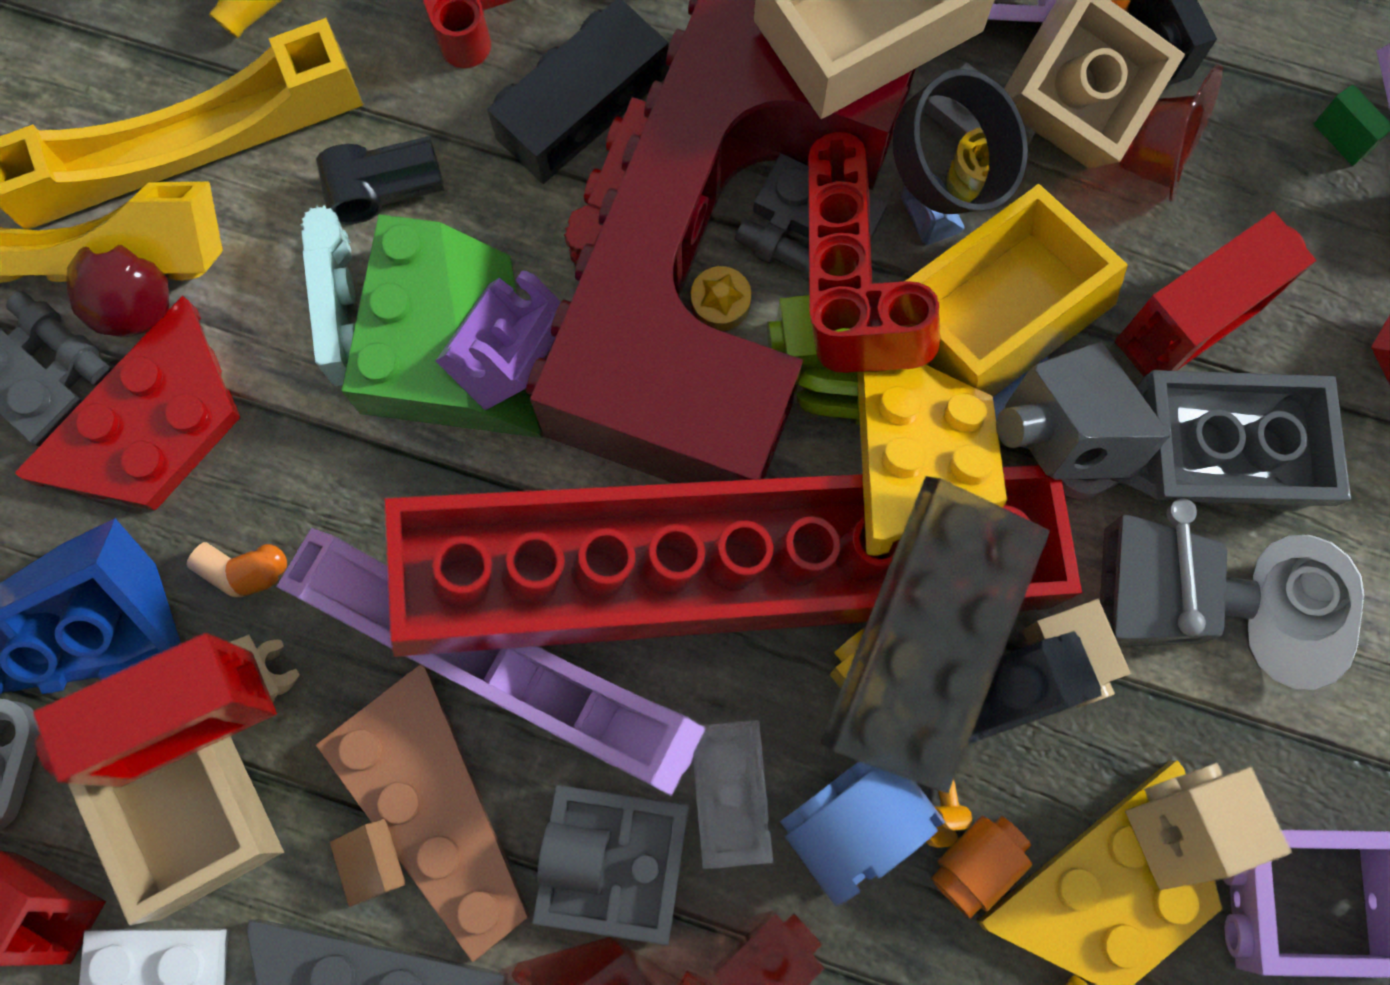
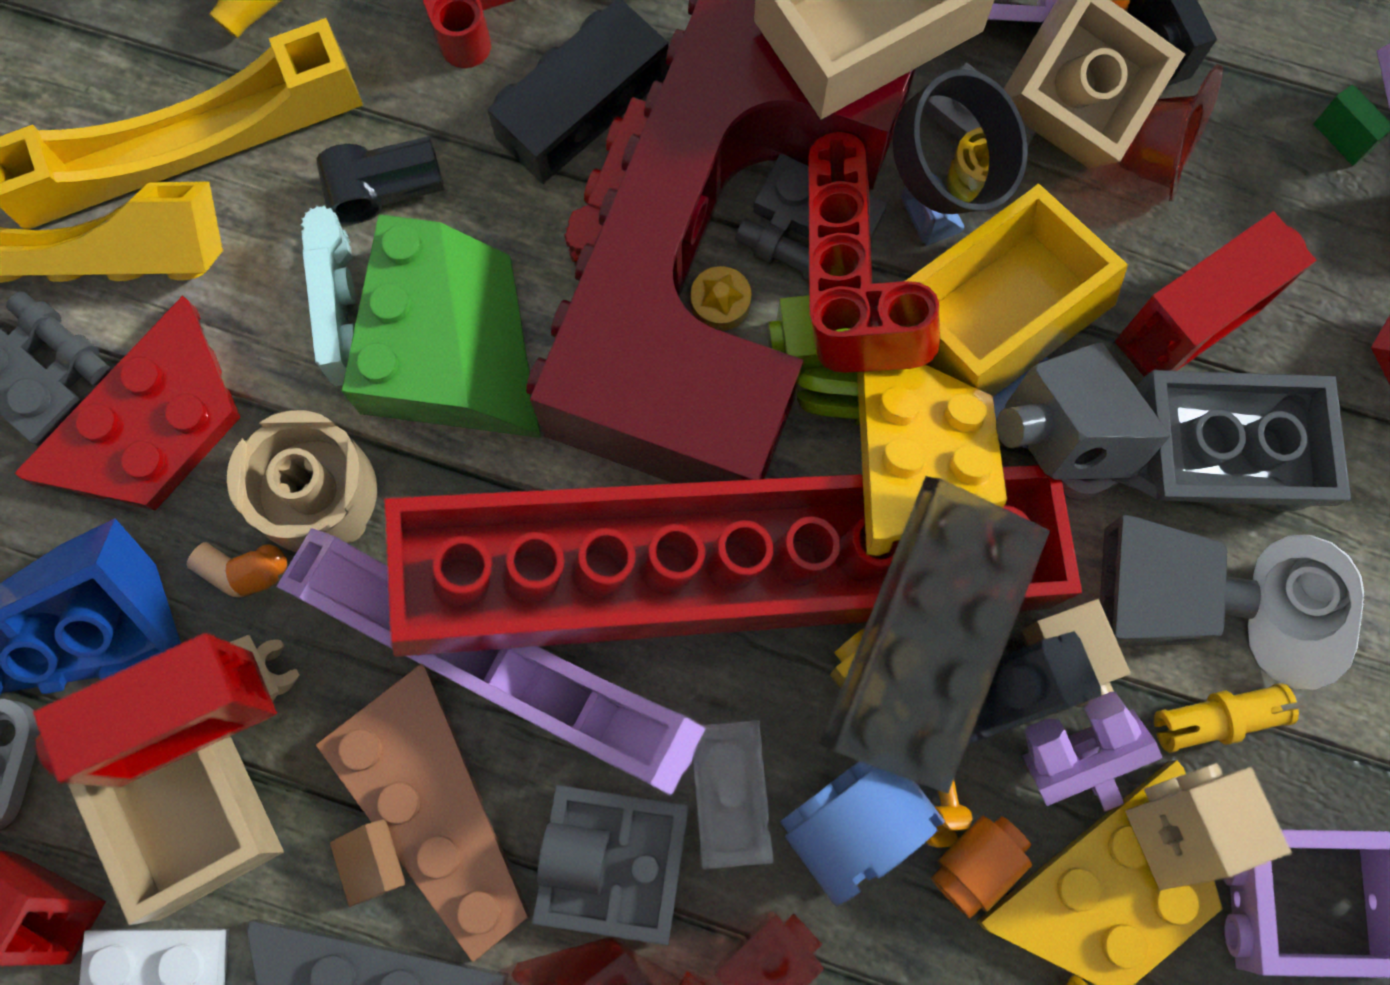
dark red hair [66,245,169,337] -> none
medium lavender hinge [436,270,561,410] -> none
light grey hinge [1166,498,1206,636] -> none
none -> tan brick [227,410,377,552]
none -> lavender hips [1022,692,1162,812]
none -> yellow pin [1154,683,1299,753]

